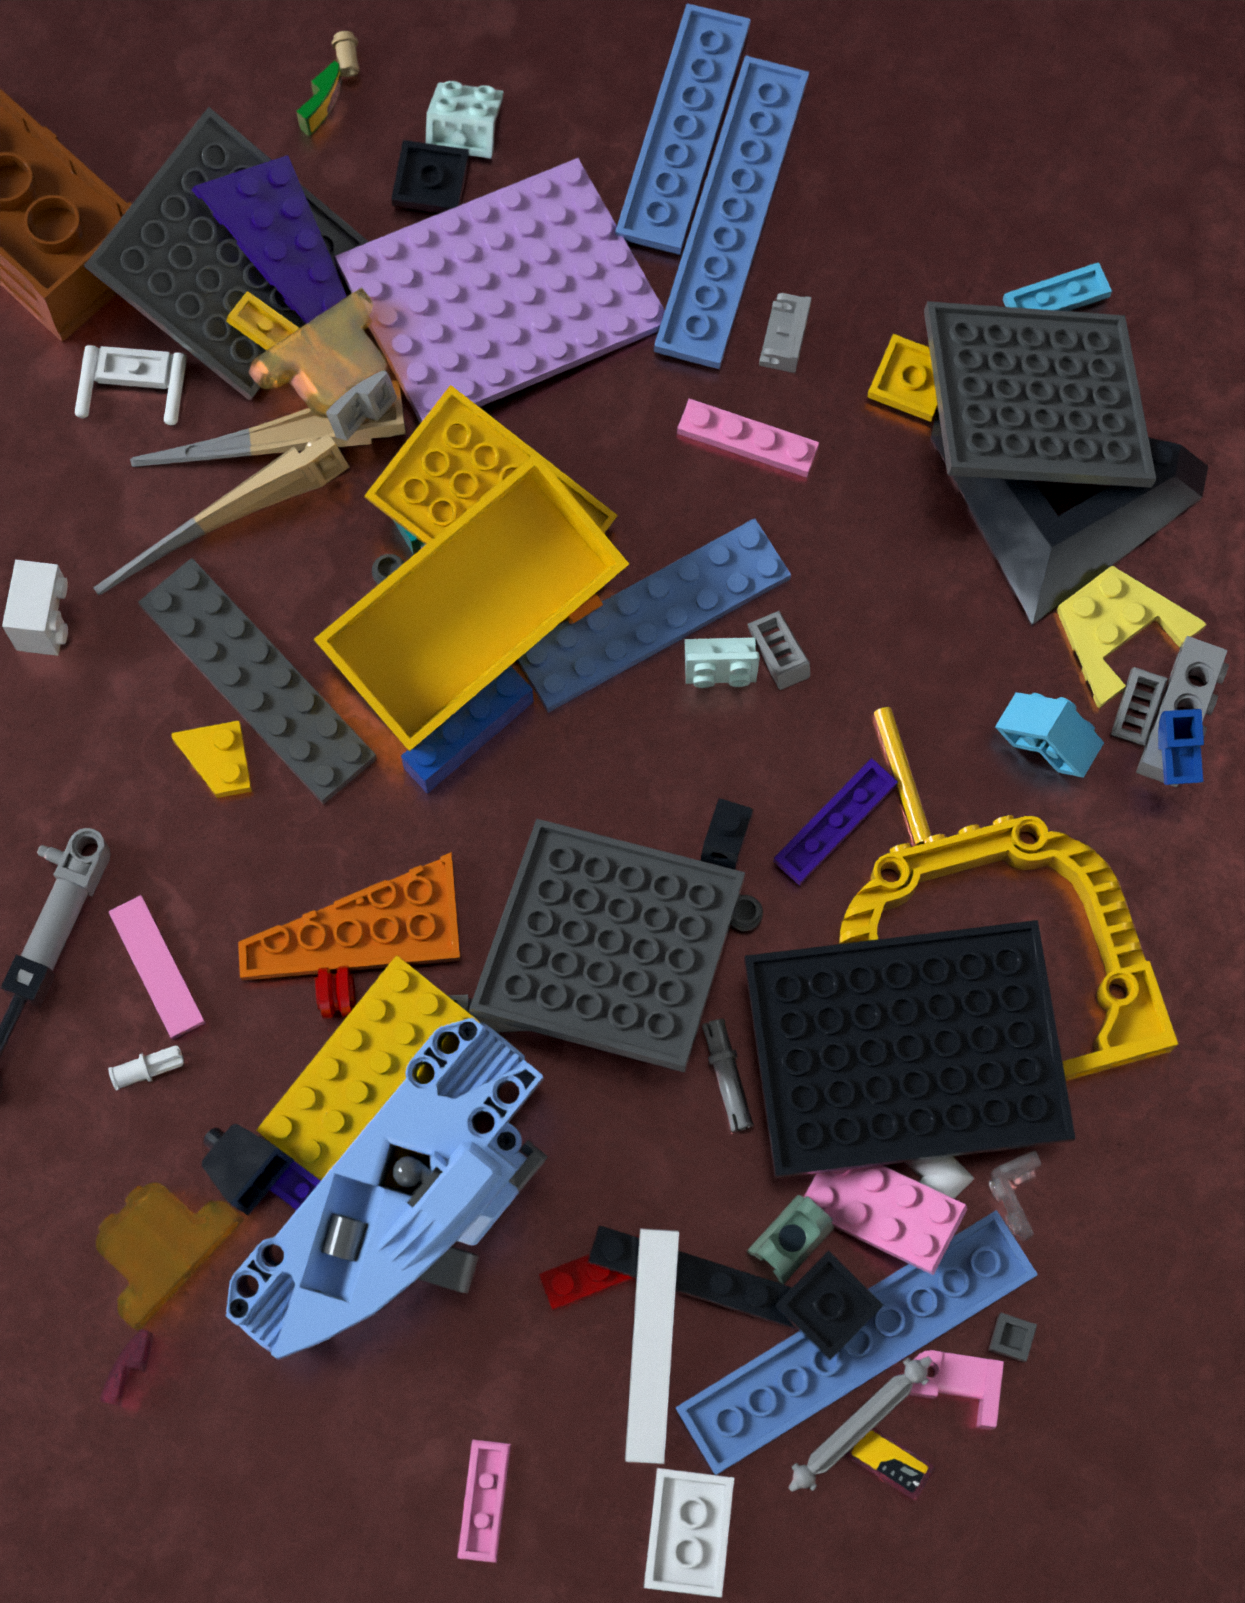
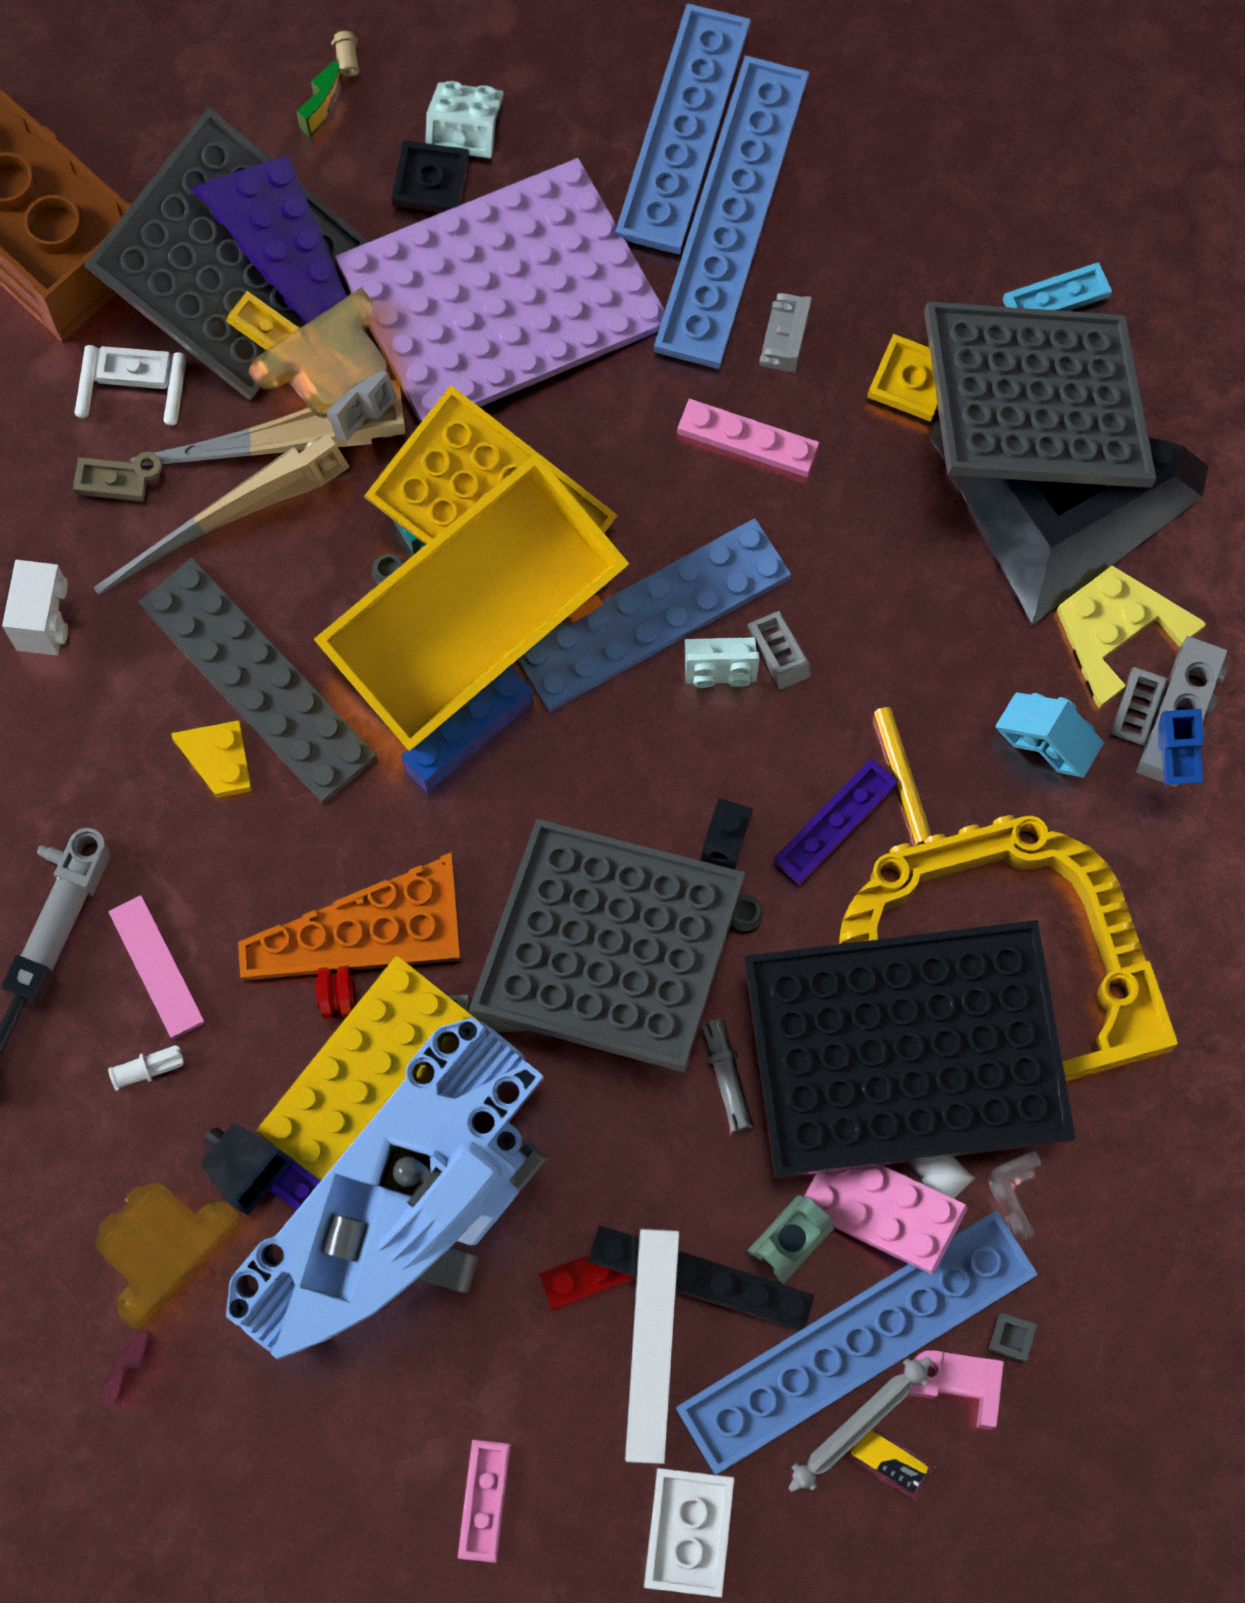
black plate [775,1251,883,1361] -> none
none -> dark tan hinge [73,452,162,502]

